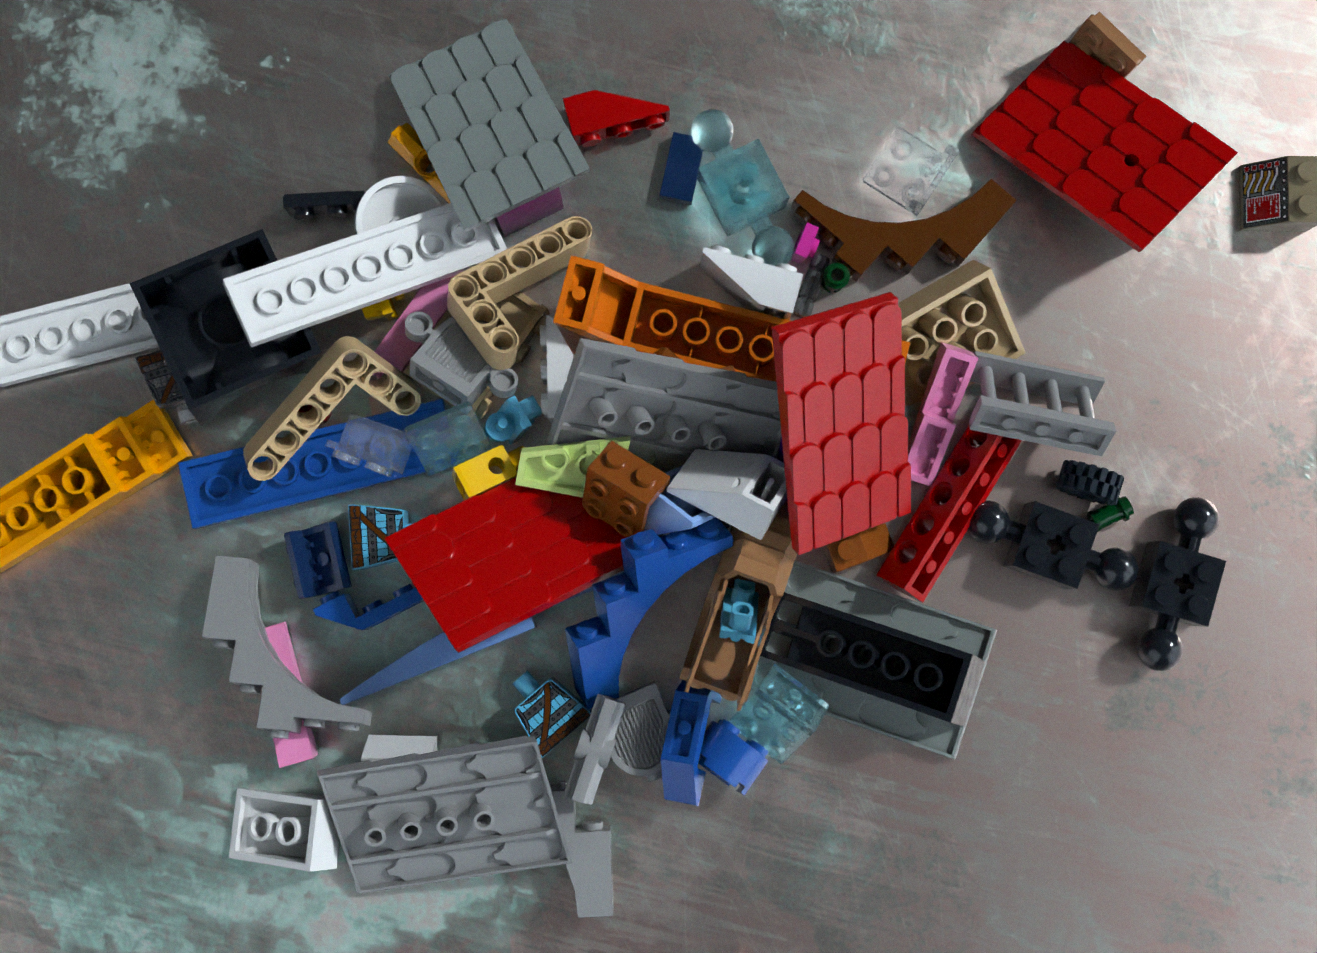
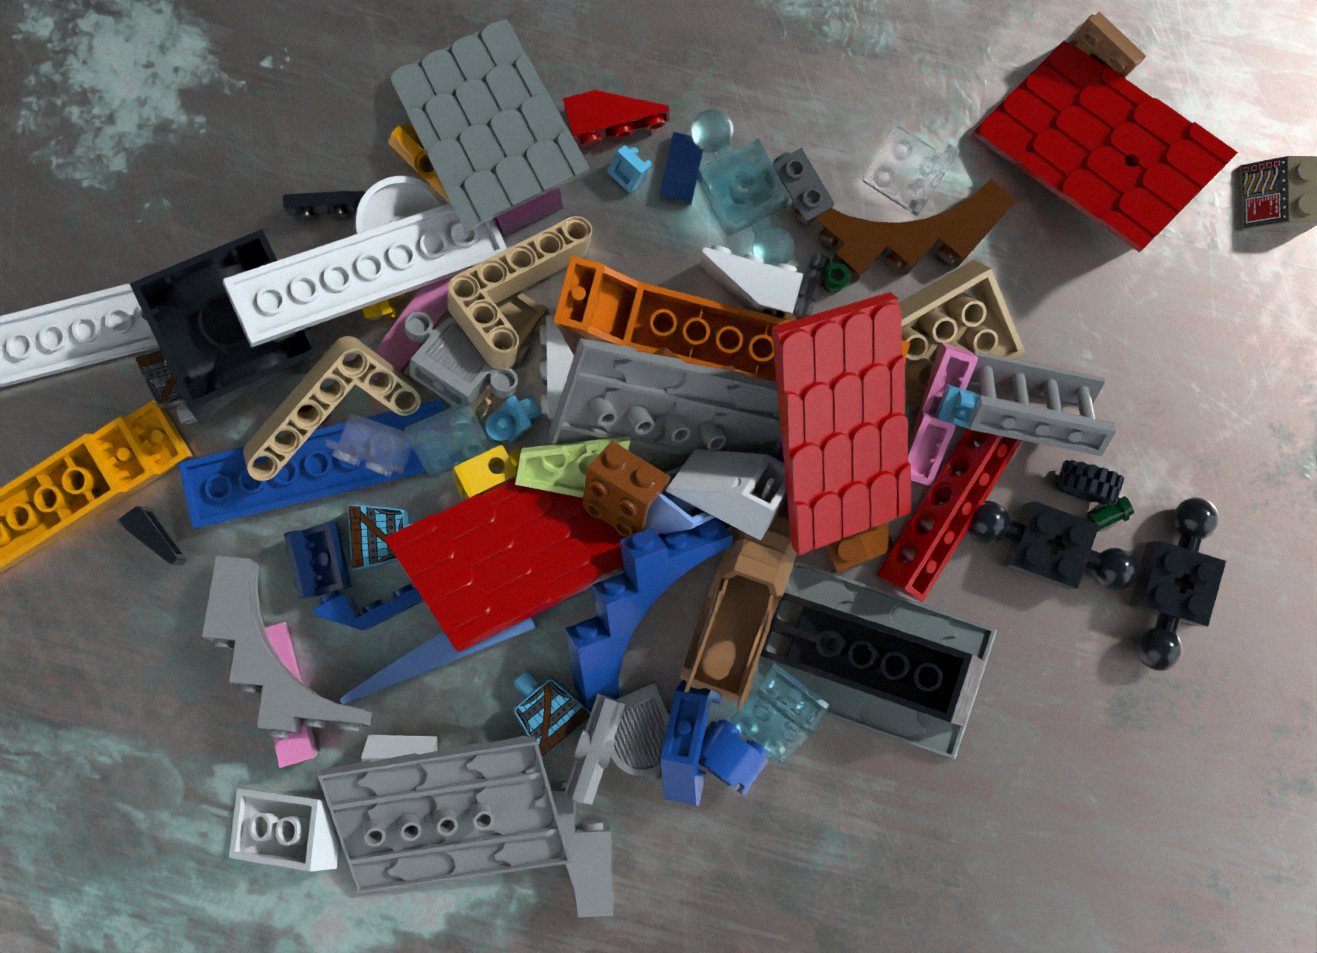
medium azure hips [719,579,759,644] -> none
dark pink plate [789,222,820,264] -> none
none -> black slope [117,506,187,565]
none -> medium azure tile [606,145,652,193]
none -> dark grey bracket [769,147,834,222]
none -> medium azure tile [935,384,980,429]

